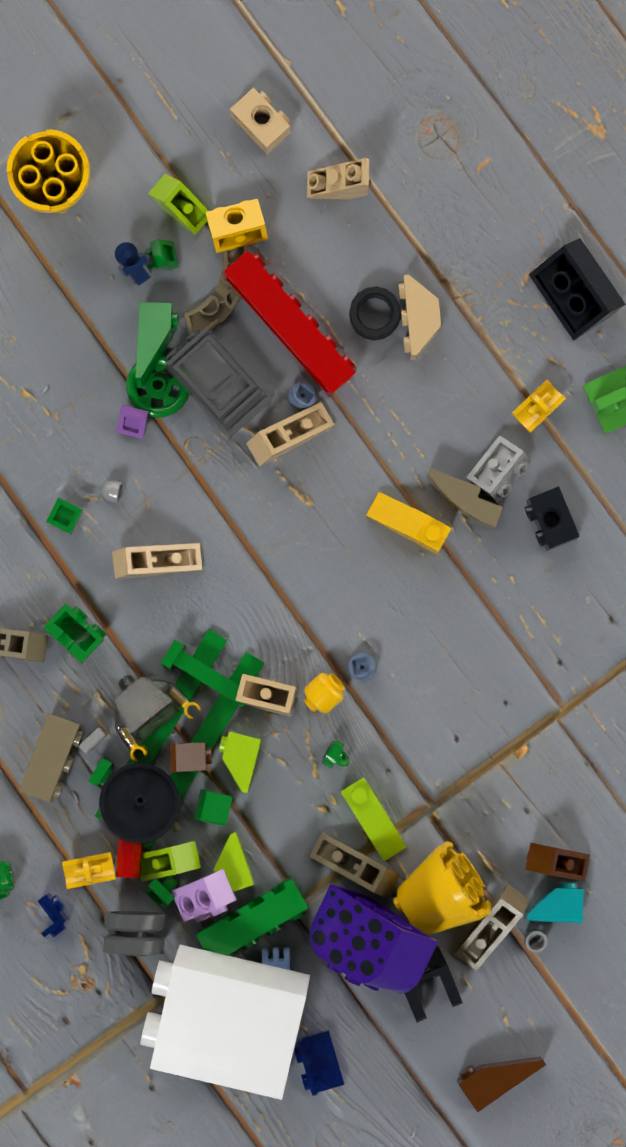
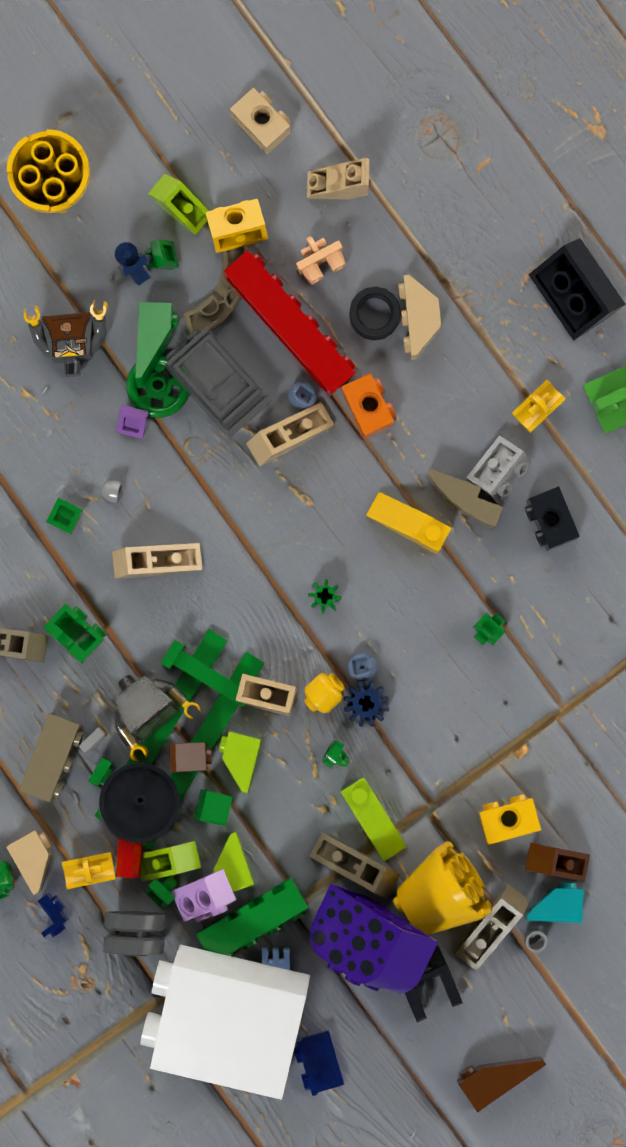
none -> tan slope [6,830,52,895]
none -> torso [23,300,108,377]
none -> light nougat hips [296,236,346,285]
none -> green gear [308,579,342,614]
none -> orange brick [341,373,396,439]
none -> dark blue gear [343,681,389,727]
none -> green gear [473,612,506,646]
none -> yellow brick [477,794,541,845]

